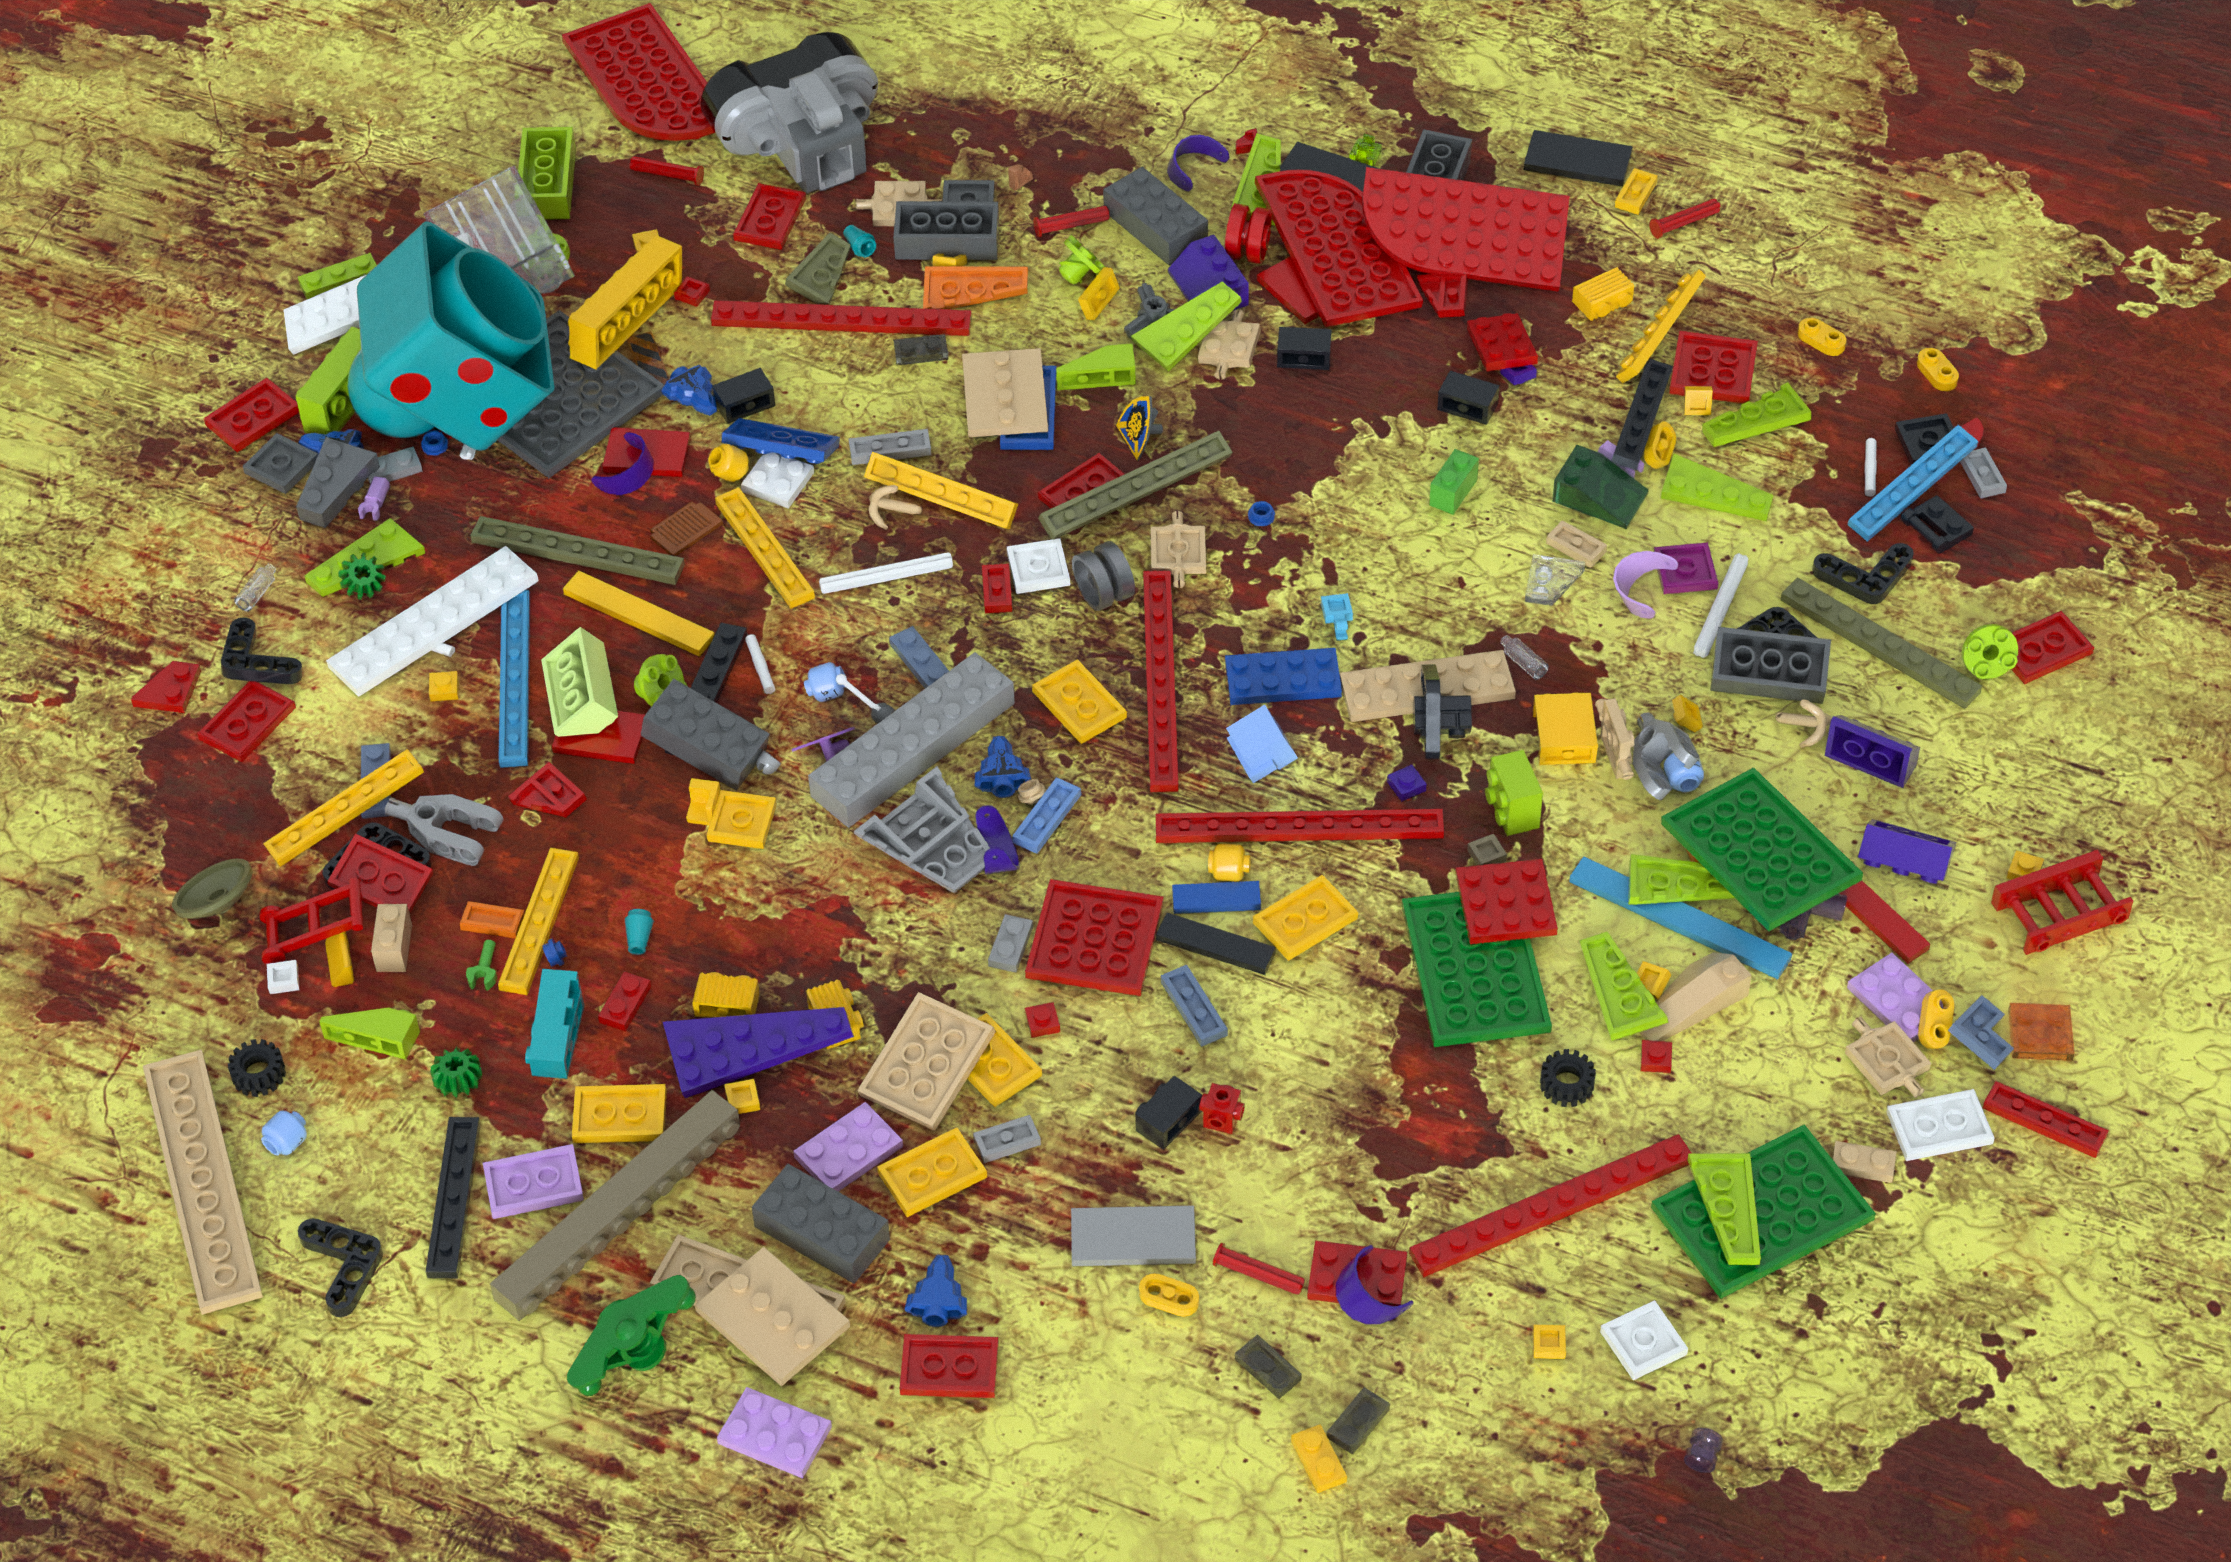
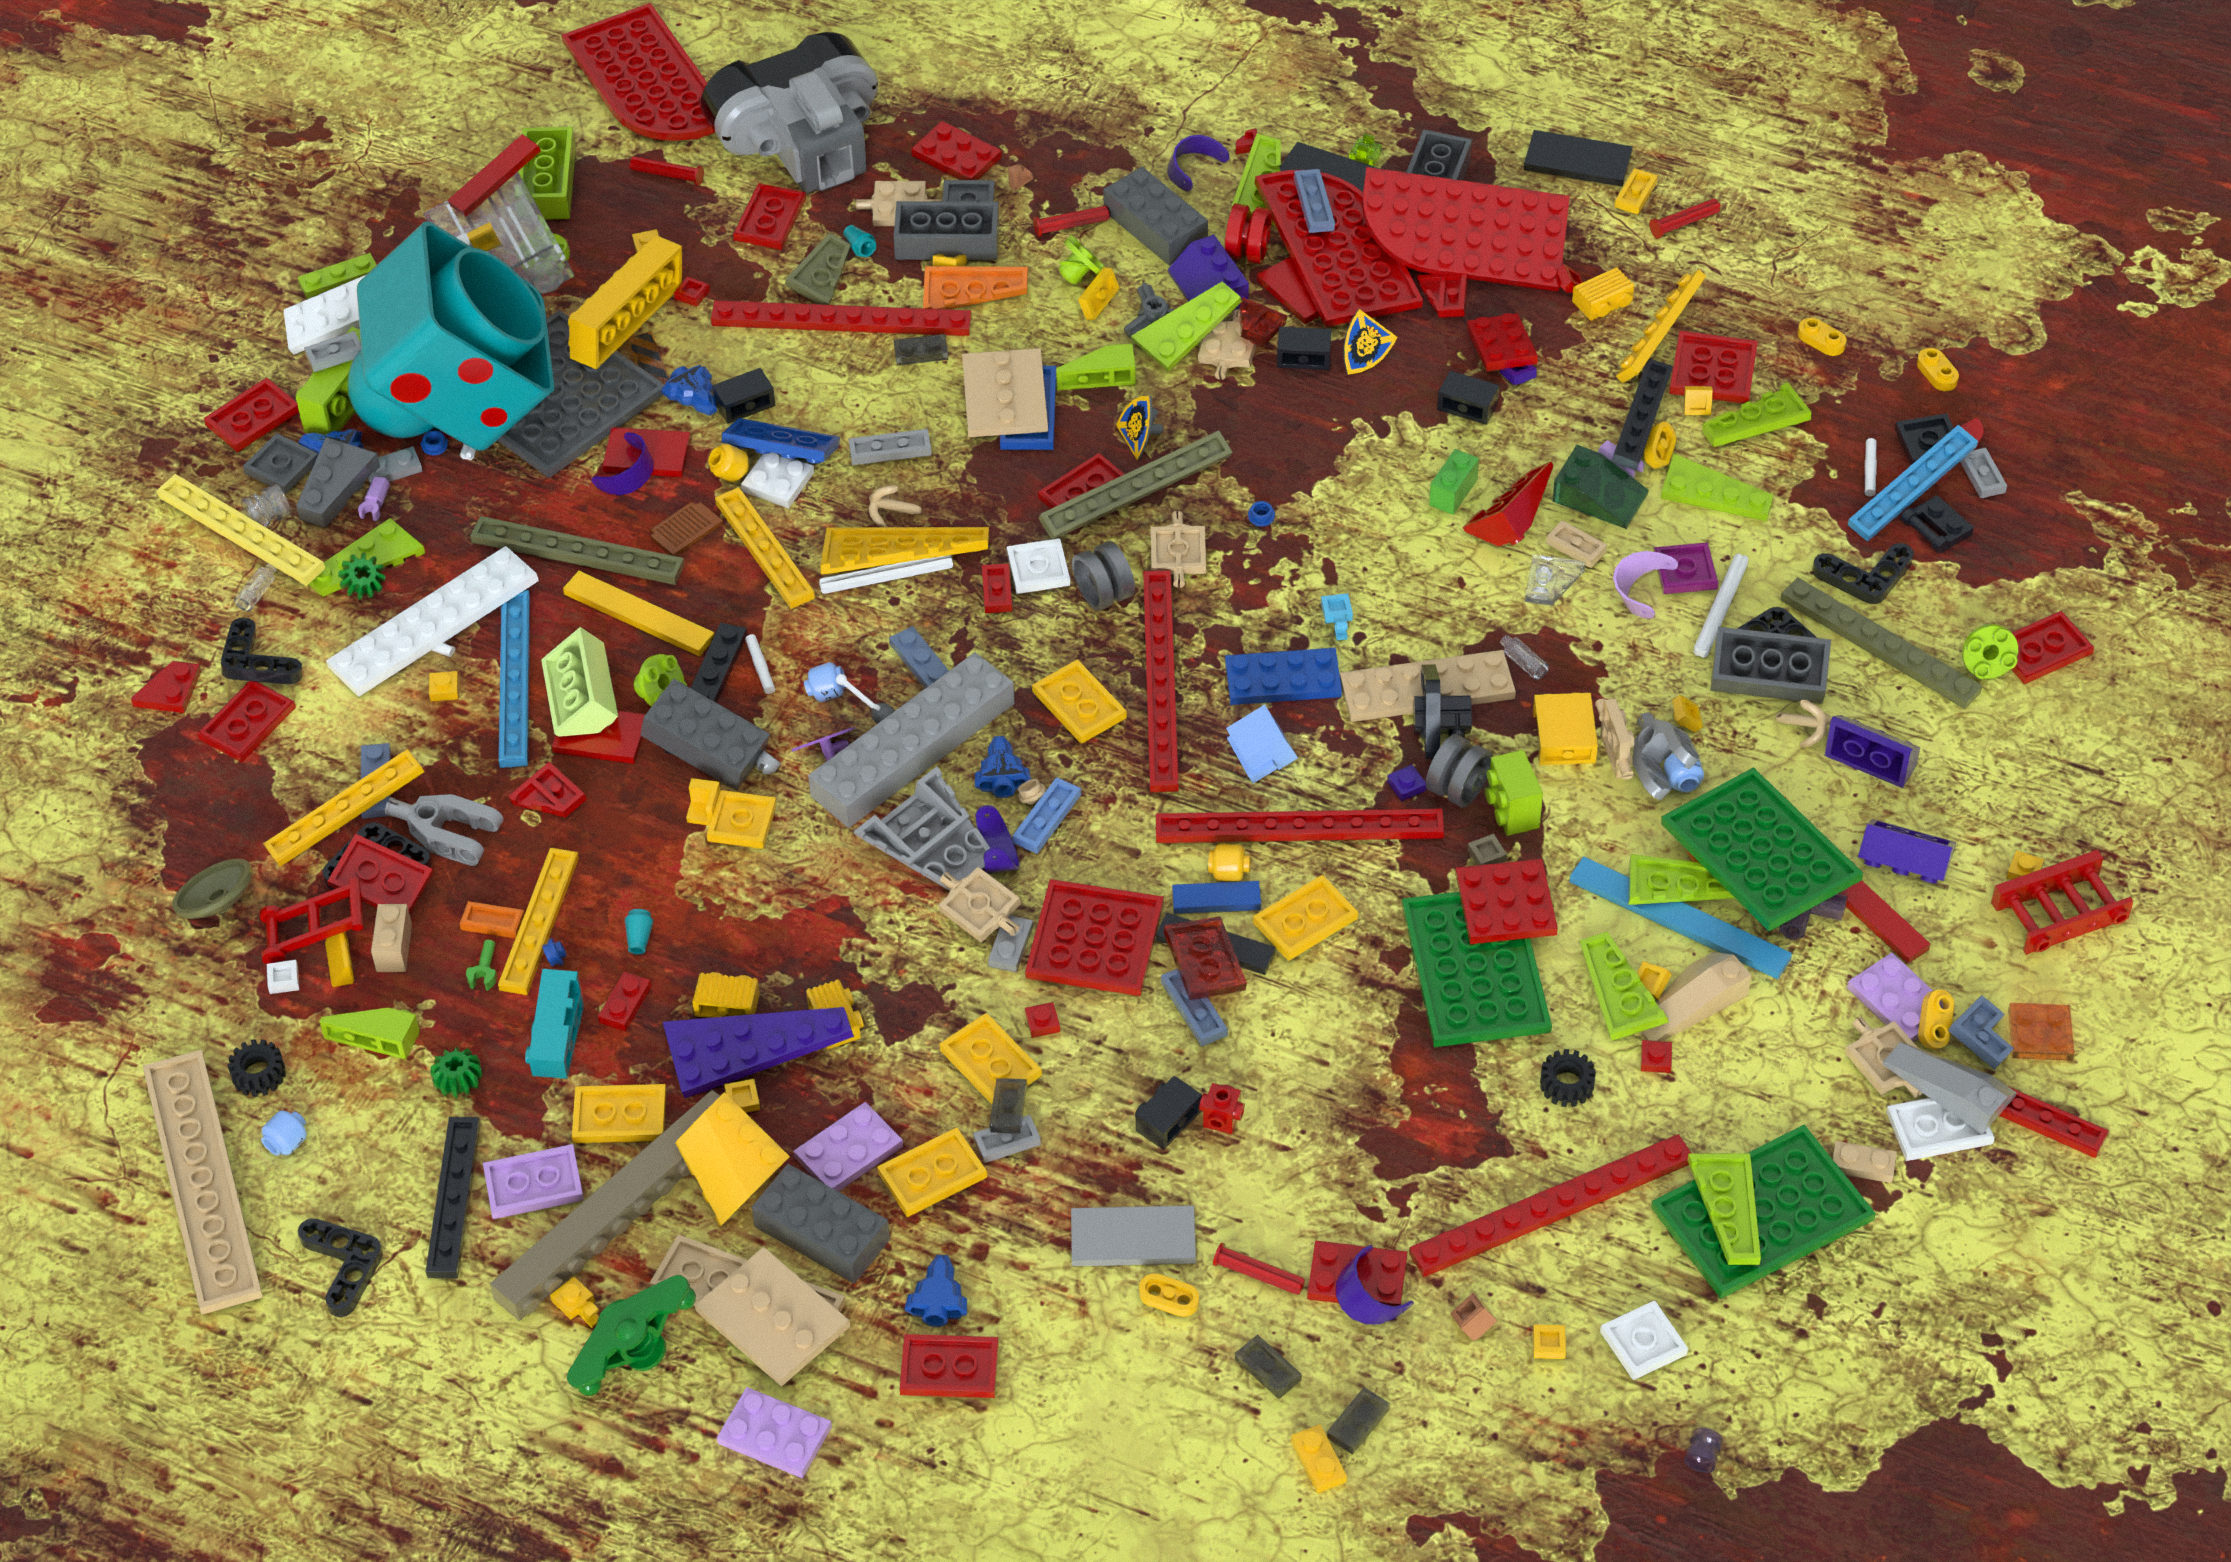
tan plate [857,992,996,1131] -> none
yellow plate [864,452,1018,529] -> none
none -> light yellow plate [156,474,326,586]
none -> clear wheel [241,484,291,527]
none -> light grey plate [304,331,361,372]
none -> red tile [447,134,541,217]
none -> yellow tile [466,222,501,252]
none -> yellow plate [550,1277,599,1328]
none -> yellow wedge [675,1092,790,1227]
none -> yellow wing [820,527,989,575]
none -> red plate [911,121,1002,180]
none -> tan plate [938,867,1021,943]
none -> clear smoke plate [989,1078,1027,1134]
none -> clear red plate [1164,916,1247,1000]
none -> clear red wing [1239,297,1288,347]
none -> sand blue plate [1294,169,1335,233]
none -> shield [1343,309,1398,375]
none -> flat silver wheel [1426,734,1493,807]
none -> nougat slope [1450,1293,1497,1341]
none -> red wedge [1462,462,1554,547]
none -> red plate [1557,264,1583,293]
none -> light grey wedge [1883,1042,2017,1135]

